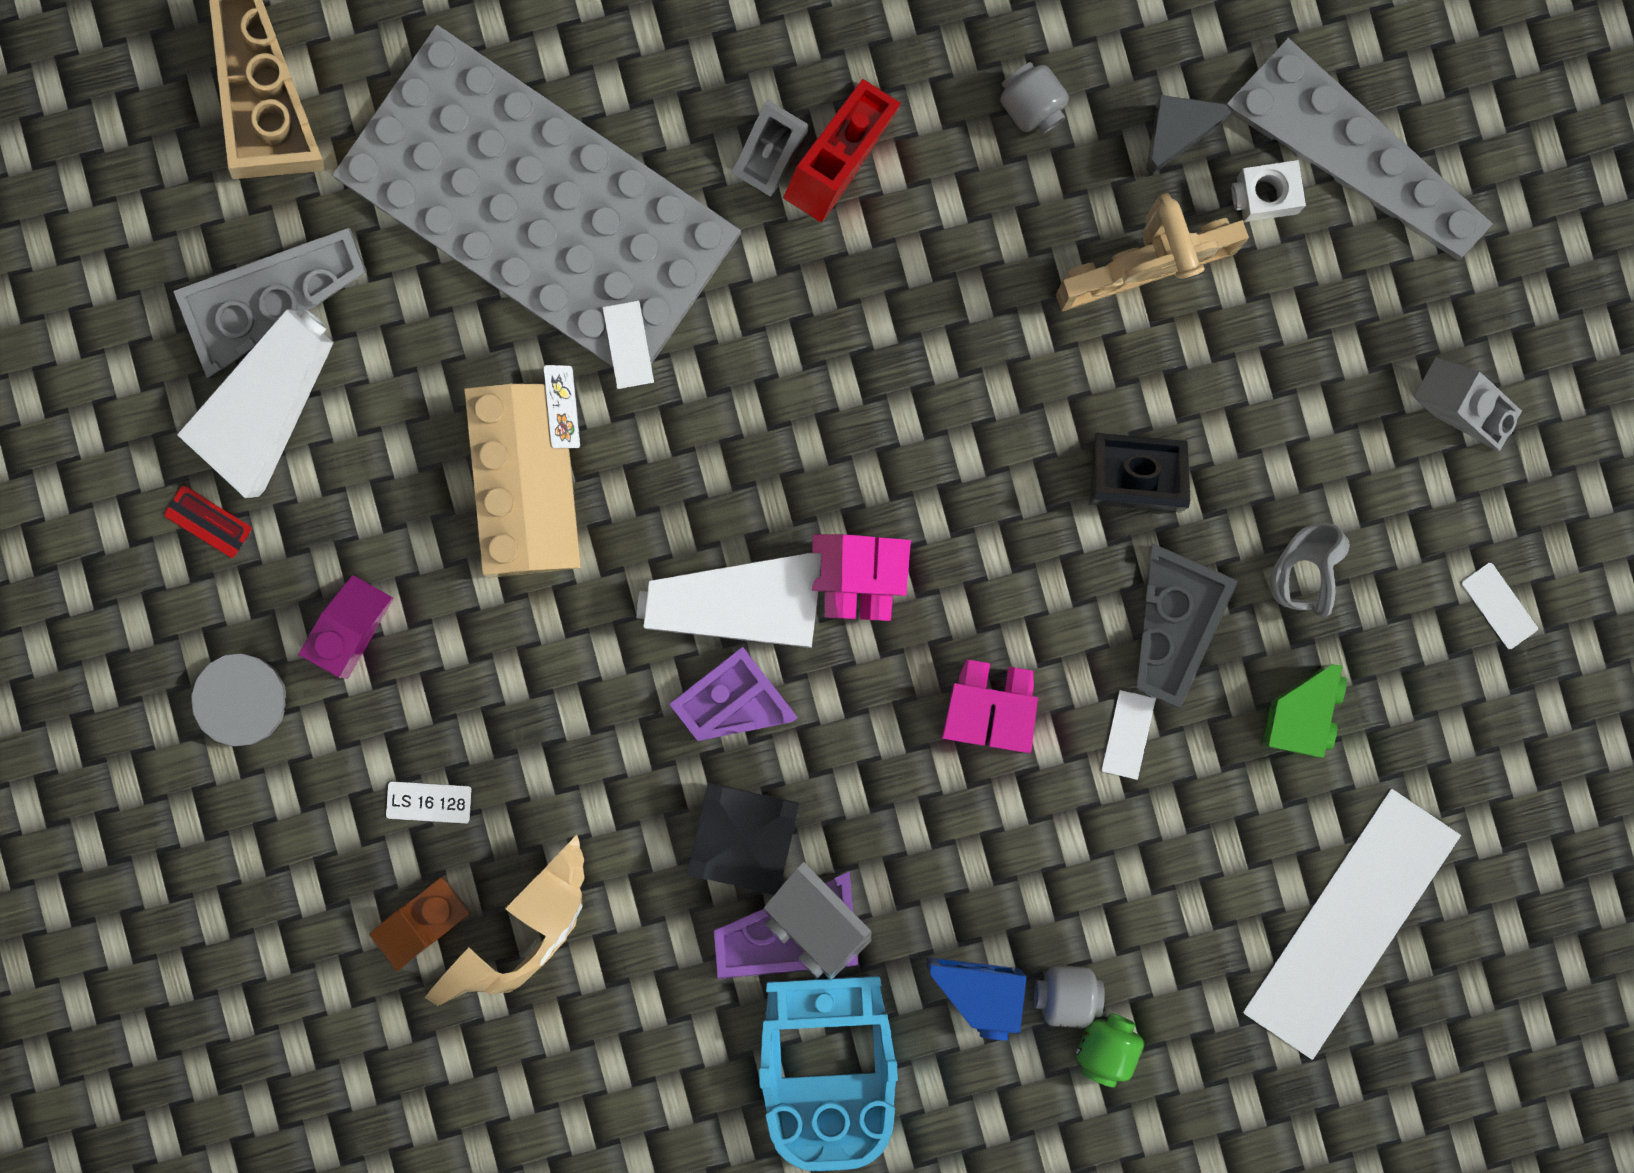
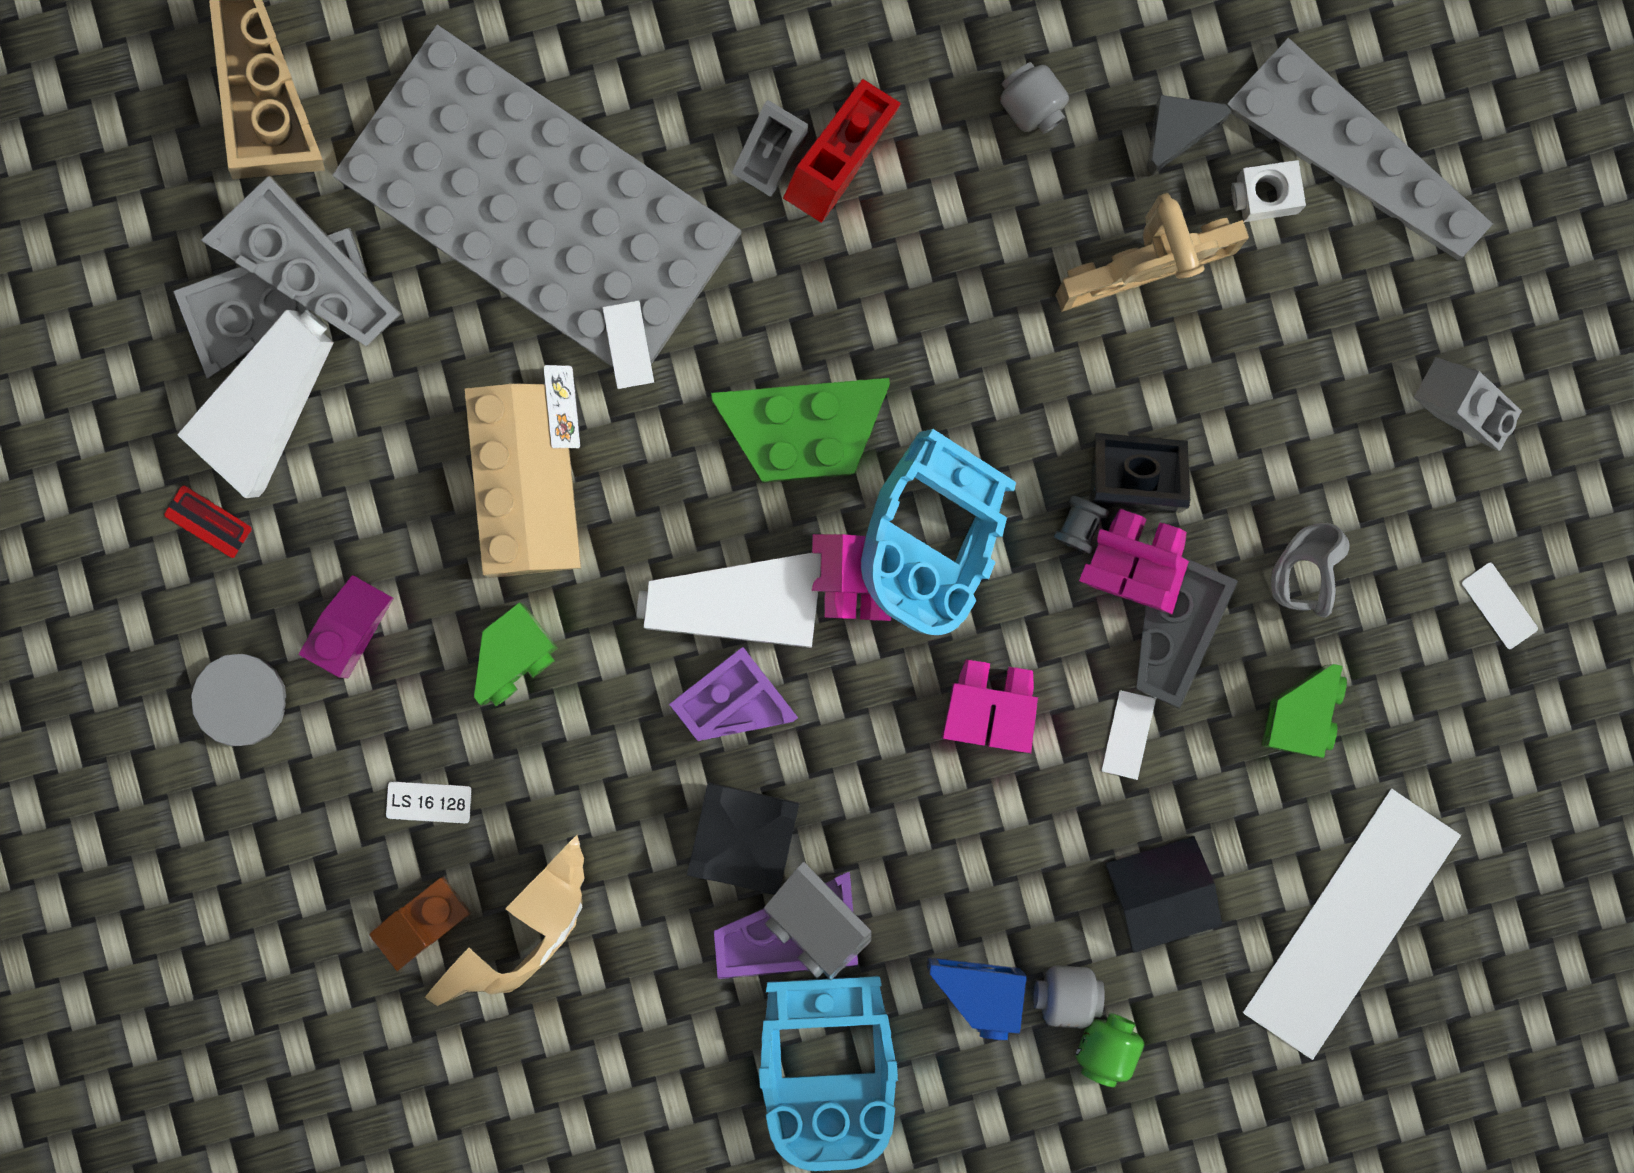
none -> light grey wing [201,176,401,346]
none -> bright green slope [474,602,558,706]
none -> bright green wing [711,378,890,483]
none -> medium azure slope [861,429,1016,635]
none -> dark grey bush [1053,495,1110,554]
none -> dark pink hips [1079,509,1189,614]
none -> black slope [1105,836,1222,953]

